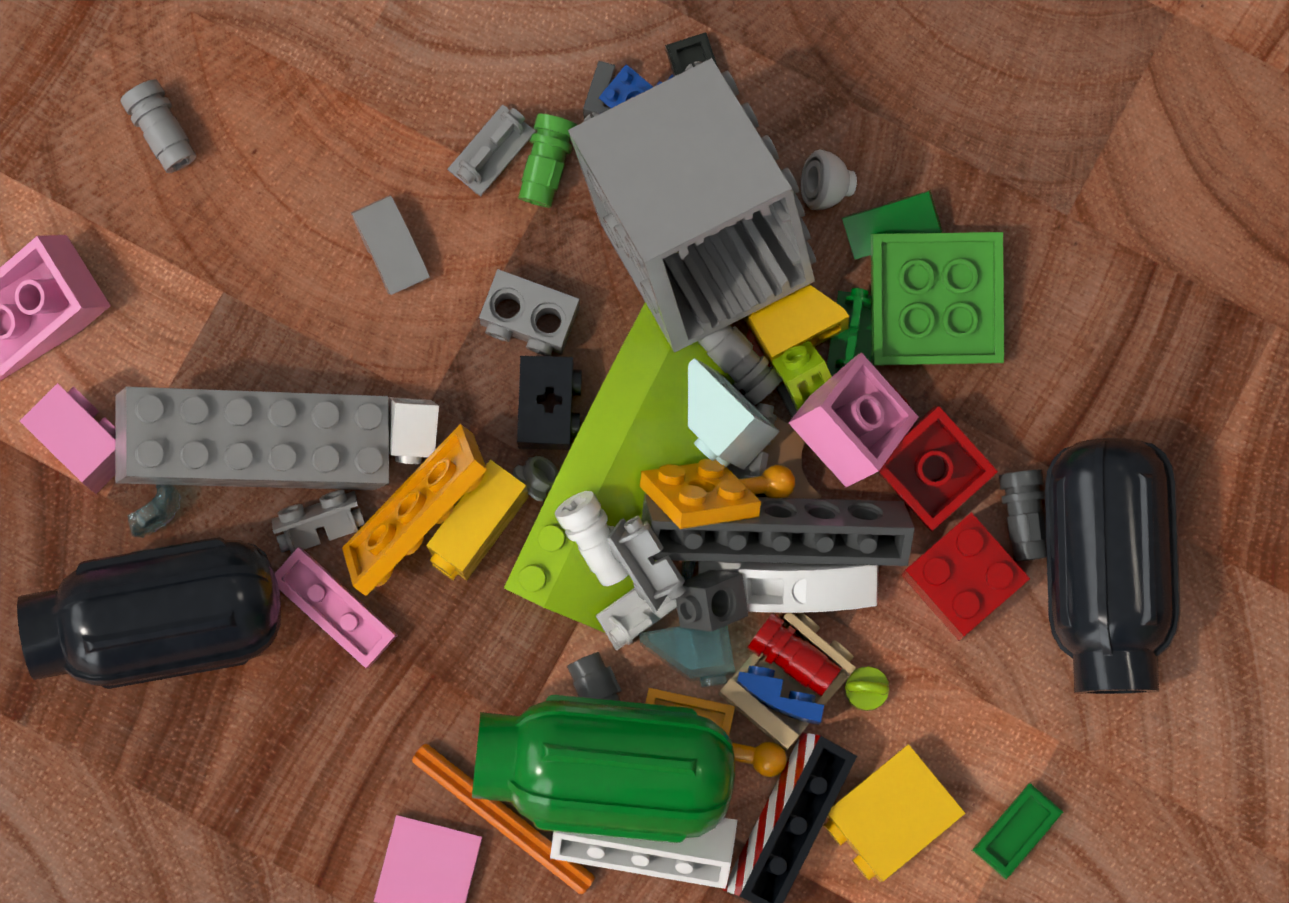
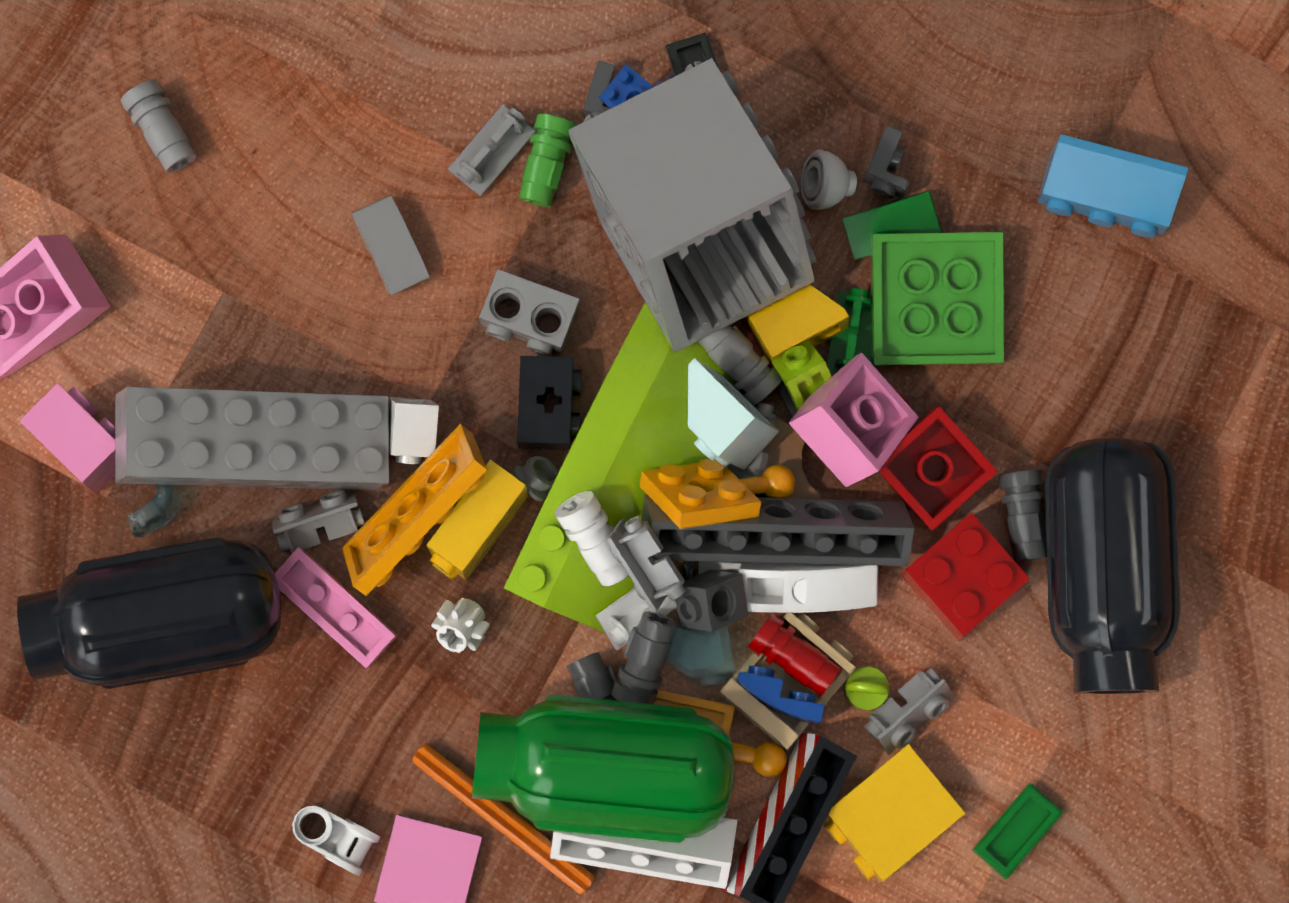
none -> white piece [292,806,381,876]
none -> white gear [431,598,490,653]
none -> dark grey axle [611,611,676,704]
none -> dark grey bracket [863,126,910,199]
none -> light grey hinge [864,668,954,755]
none -> dark azure slope [1037,134,1188,238]

